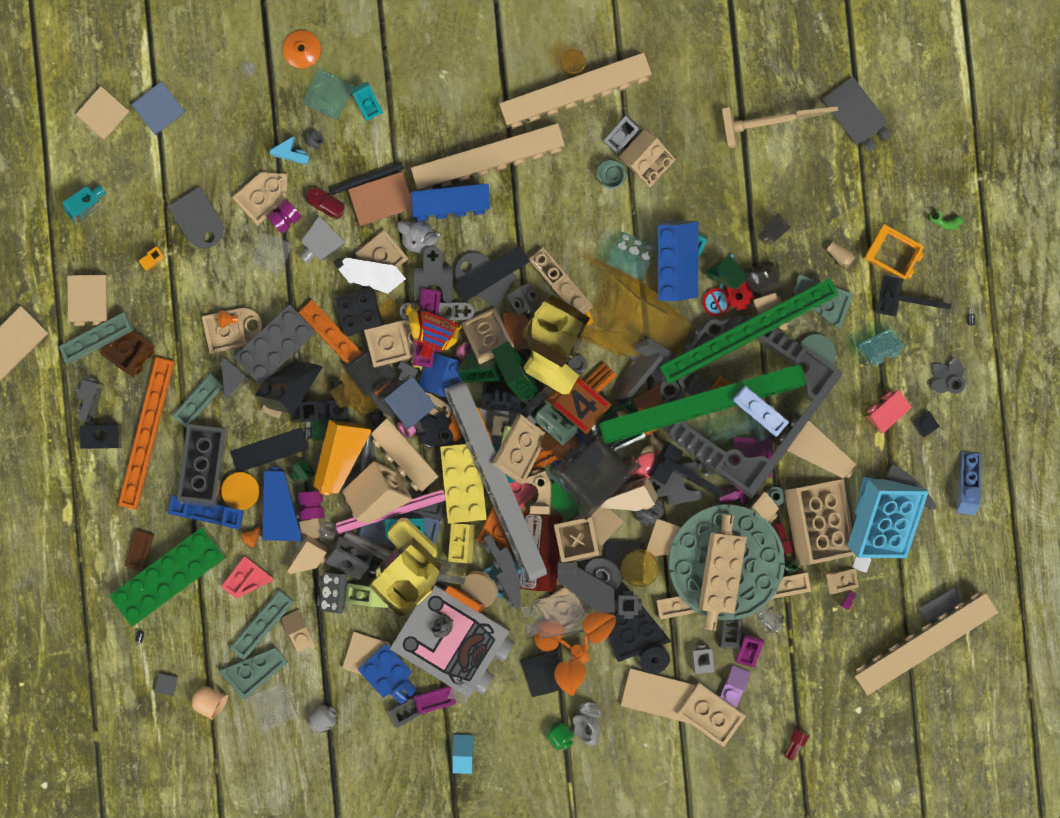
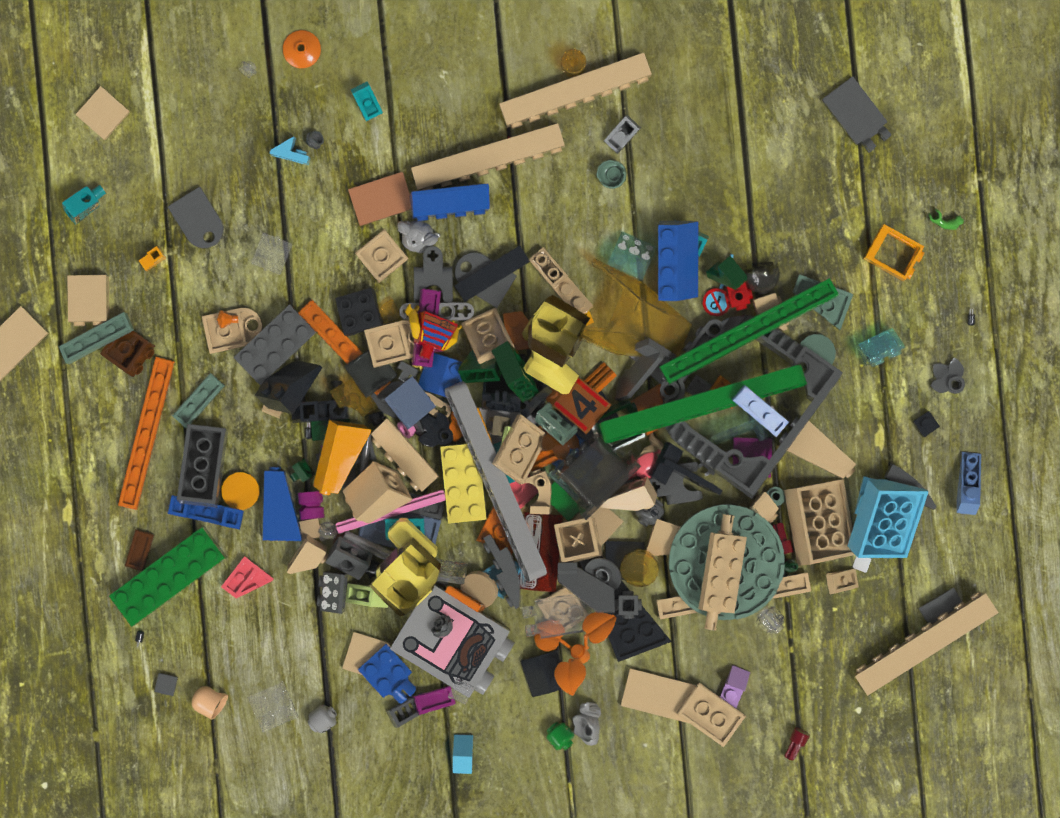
dark grey plate [76,376,104,422] -> none
black brick [80,421,122,449] -> none
sand blue tile [131,81,185,135] -> none
sand green wing [219,648,288,700] -> none
dark grey slope [221,359,250,398] -> none
black sticker [230,428,309,472] -> none
sand green tile [230,590,294,660] -> none
tan tile [232,172,288,226] -> none
orange rock [241,527,262,548] -> none
magenta wheel [266,199,302,235] -> none
tan slope [281,609,315,653] -> none
light grey torso [299,216,347,264] -> none
clear light blue tile [303,69,354,120] -> none
dark red arm [306,187,344,219] -> none
black bar [330,162,404,195] -> none
piece [333,257,406,293] -> none
light yellow hinge [448,523,475,563] -> none
bright pink tile [455,342,472,362] -> none
dark grey brick [507,282,542,316] -> none
dark grey tile [568,355,587,374] -> none
tan slope [619,129,676,187] -> none
black piece [638,643,670,674] -> none
light grey brick [692,645,715,674] -> none
magenta tile [717,485,747,506] -> none
dark grey slope [720,618,742,650] -> none
tan piece [722,107,838,148] -> none
magenta slope [736,633,764,667] -> none
clear smoke brick [758,213,791,246] -> none
tan cone [827,241,856,268] -> none
magenta tile [840,590,856,610] -> none
coral slope [865,390,912,434] -> none
black piece [876,275,951,317] -> none

